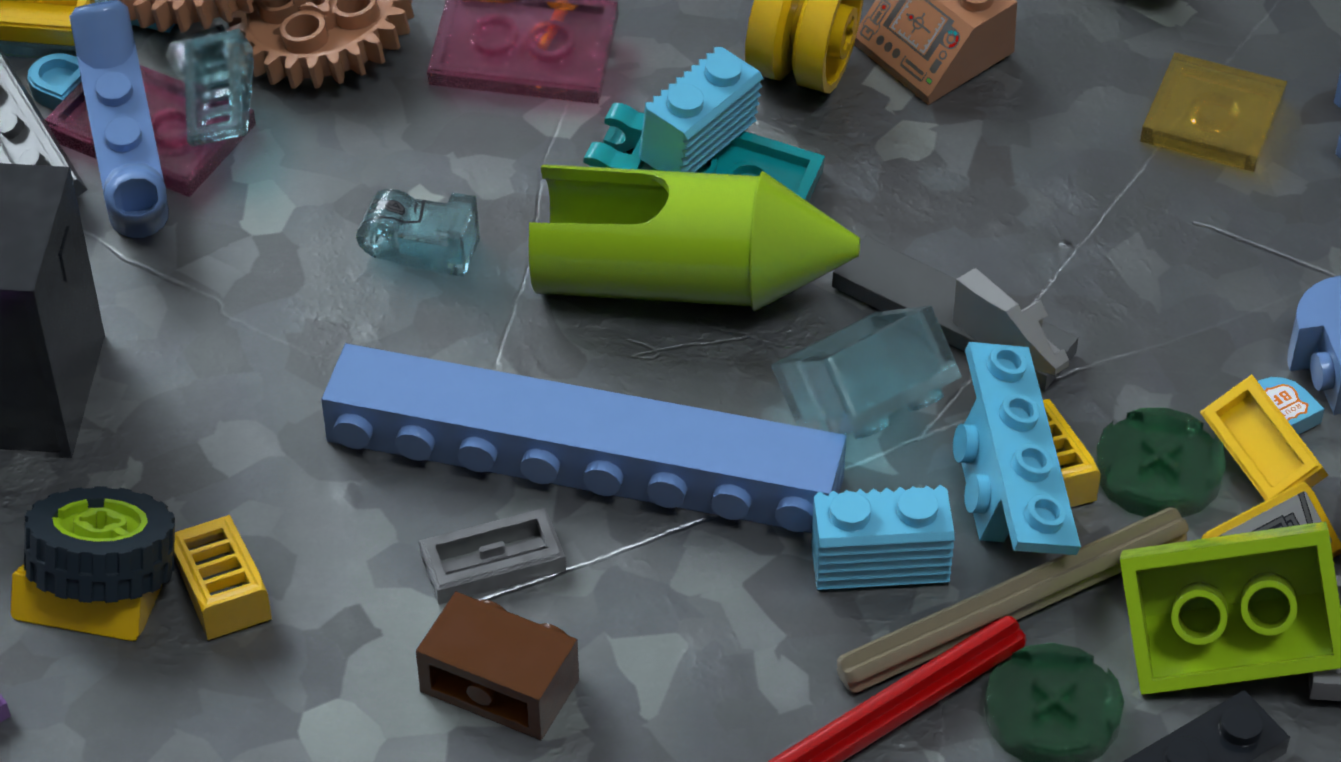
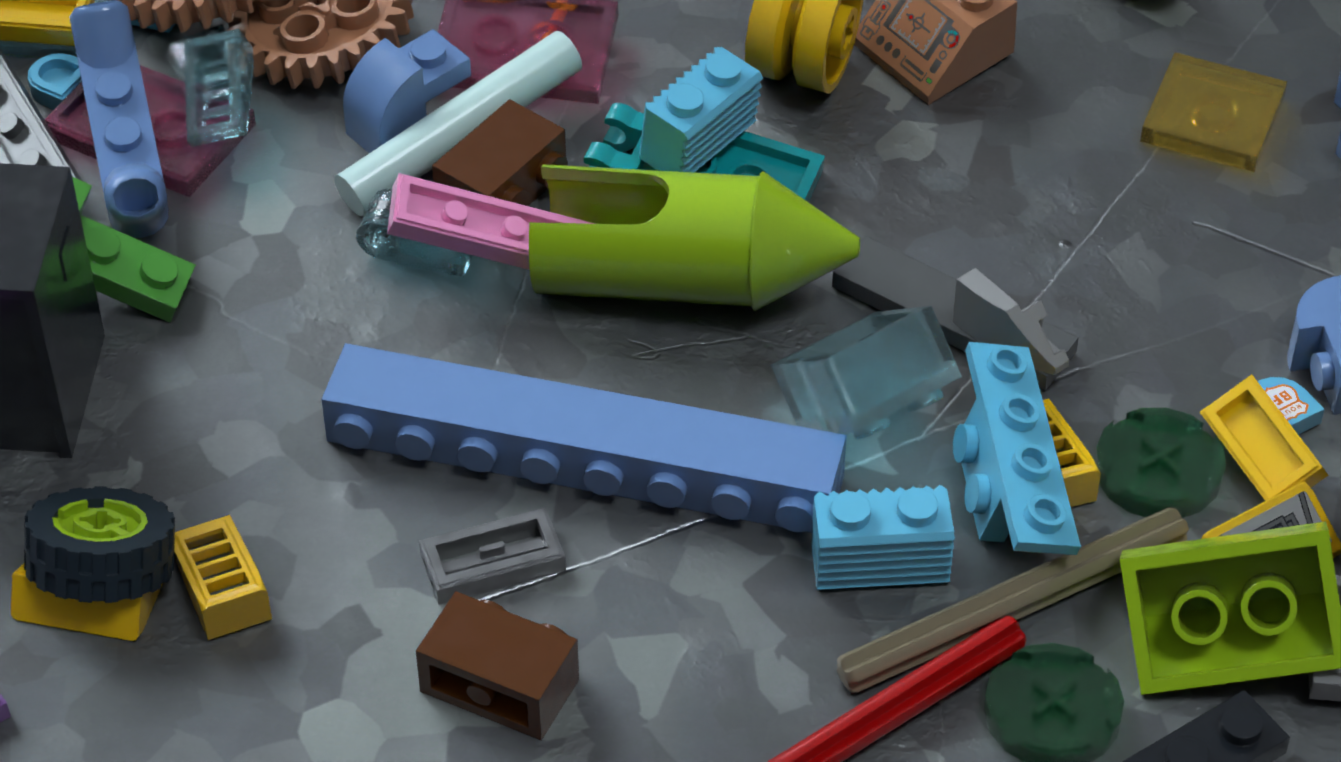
none -> bright green bracket [72,177,196,323]
none -> light aqua piece [334,31,582,216]
none -> medium blue brick [343,29,471,153]
none -> bright pink tile [387,173,595,270]
none -> reddish brown brick [432,99,568,206]

